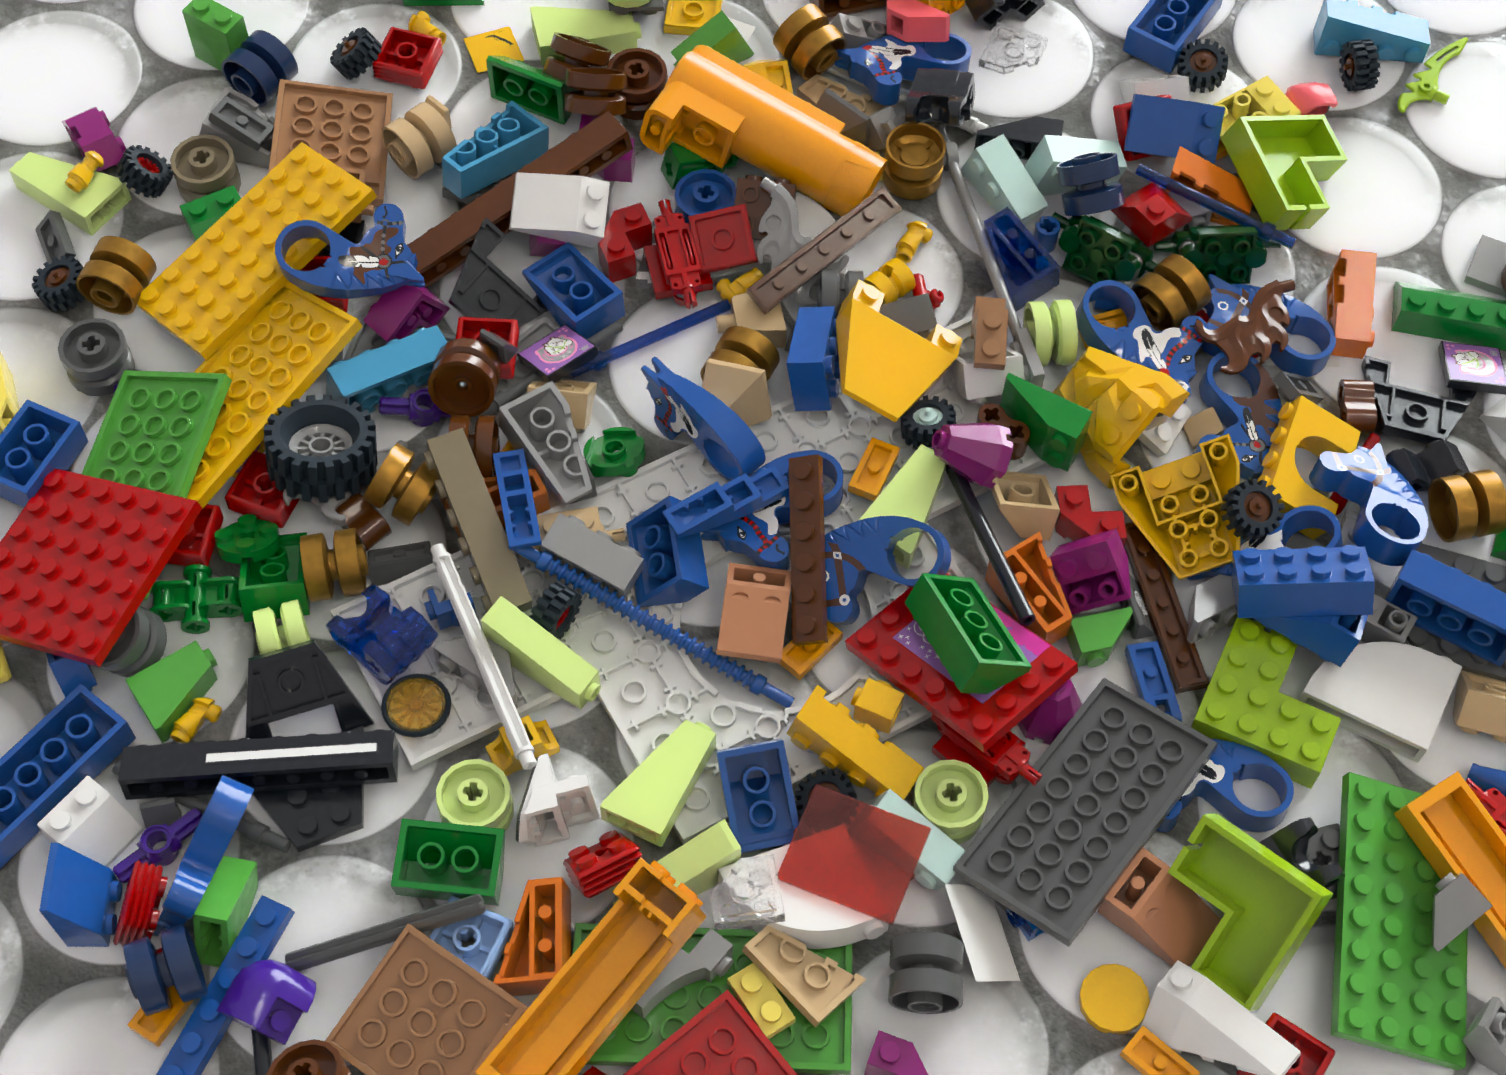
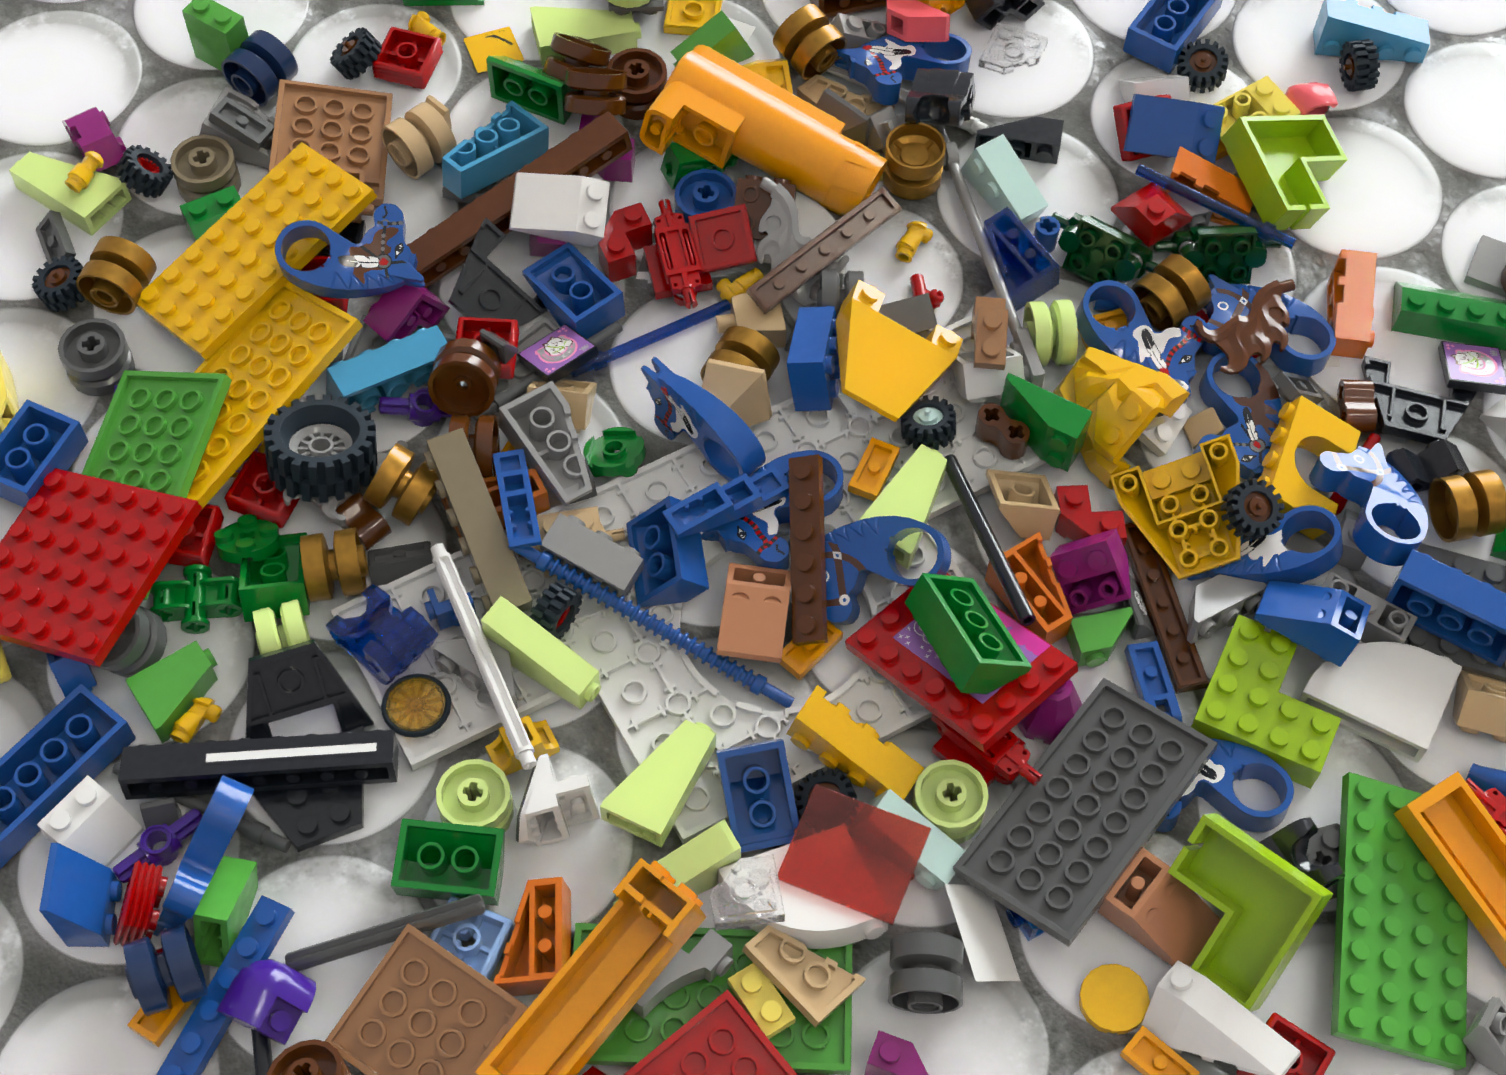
red brick [563,830,645,899] -> none
yellow brick [851,678,905,734] -> none
yellow wheel [864,258,916,305] -> none
magenta cone [932,423,1013,489] -> none
light aqua wedge [1024,135,1127,196] -> none
dark blue wheel [1056,152,1125,216] -> none
blue brick [1232,545,1375,618] -> none
lime piece [1398,37,1468,113] -> none
light grey slope [1431,872,1493,952] -> none

